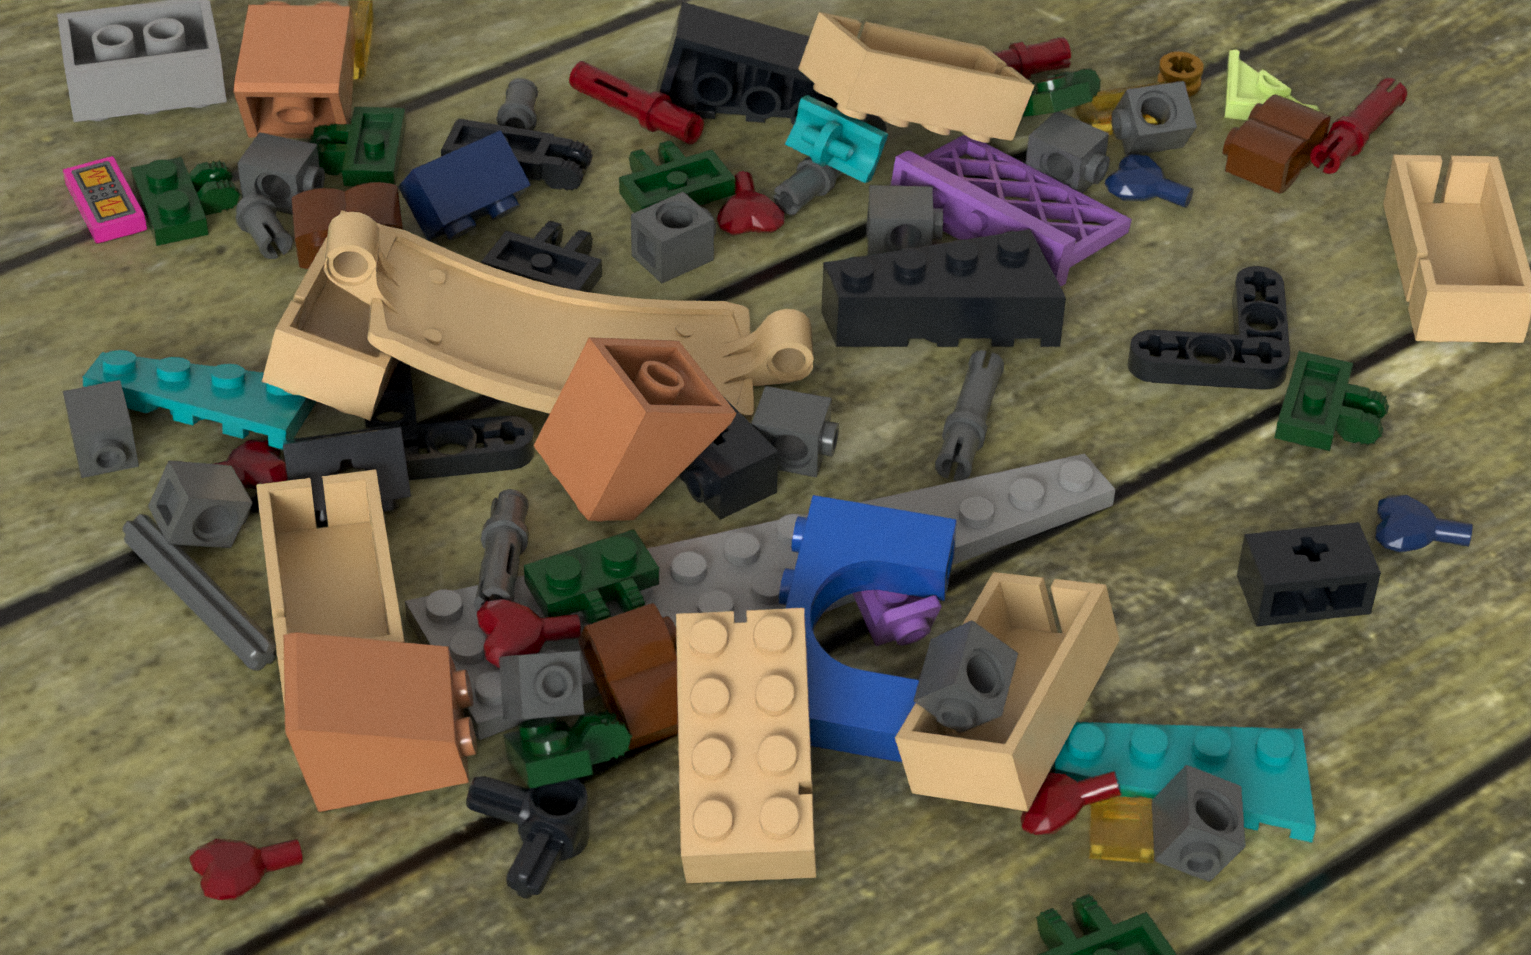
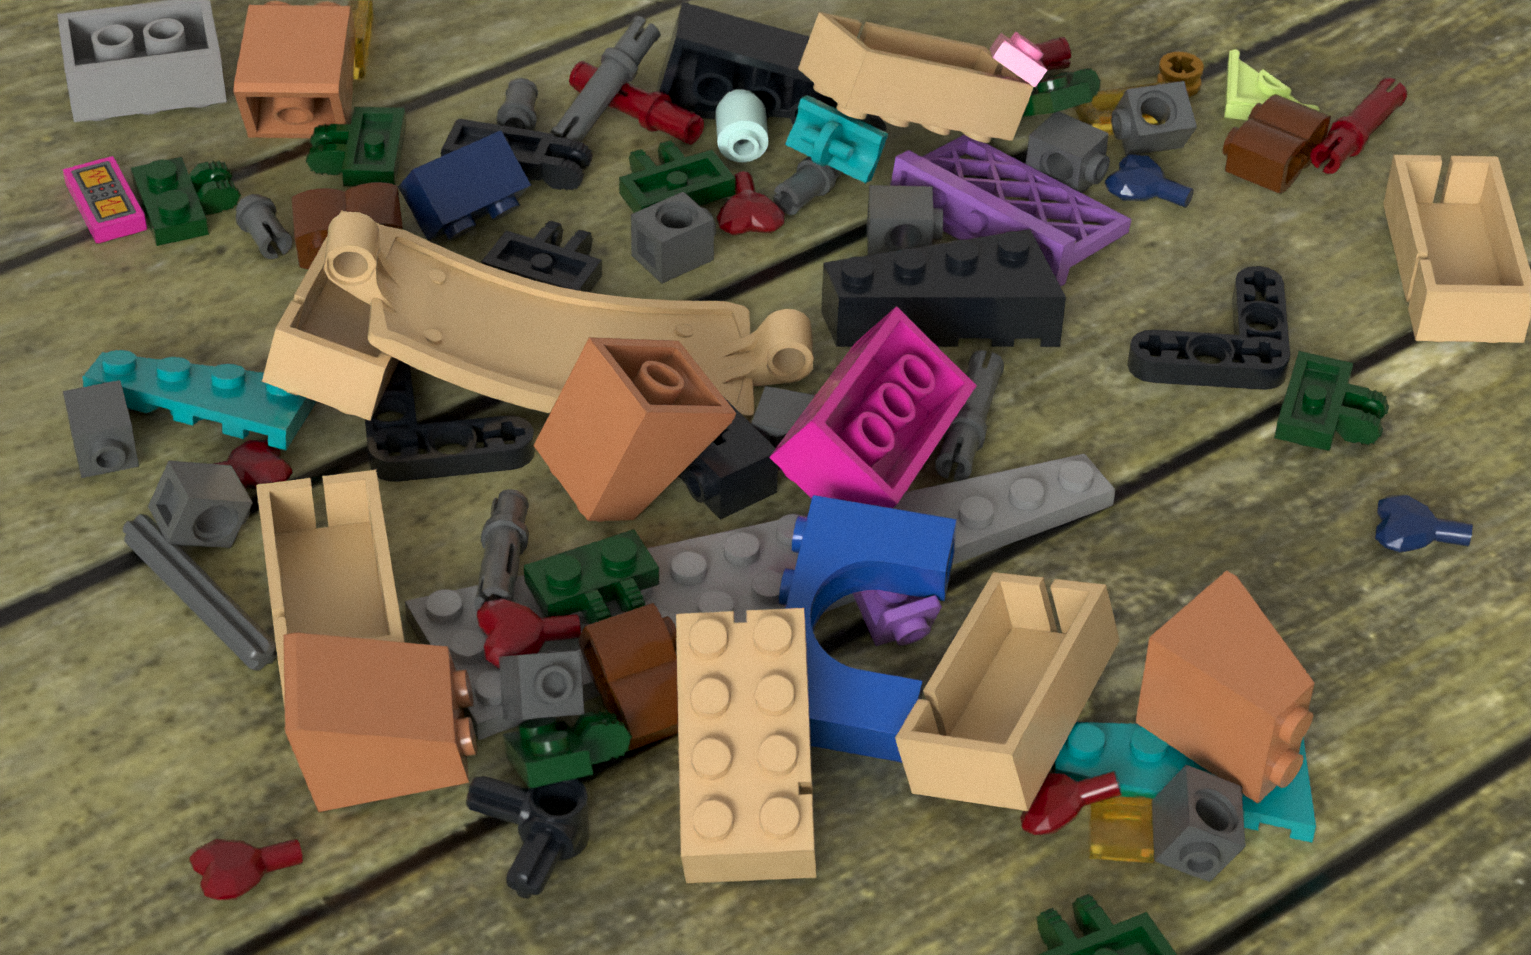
dark grey brick [238,132,325,215] -> none
black brick [283,423,411,522] -> none
dark grey brick [913,620,1018,733] -> none
black brick [1237,522,1381,627] -> none
none -> dark grey pin [549,16,661,142]
none -> light aqua brick [715,89,769,162]
none -> dark pink brick [769,306,977,508]
none -> plate [989,31,1047,87]
none -> nougat slope [1135,570,1314,804]

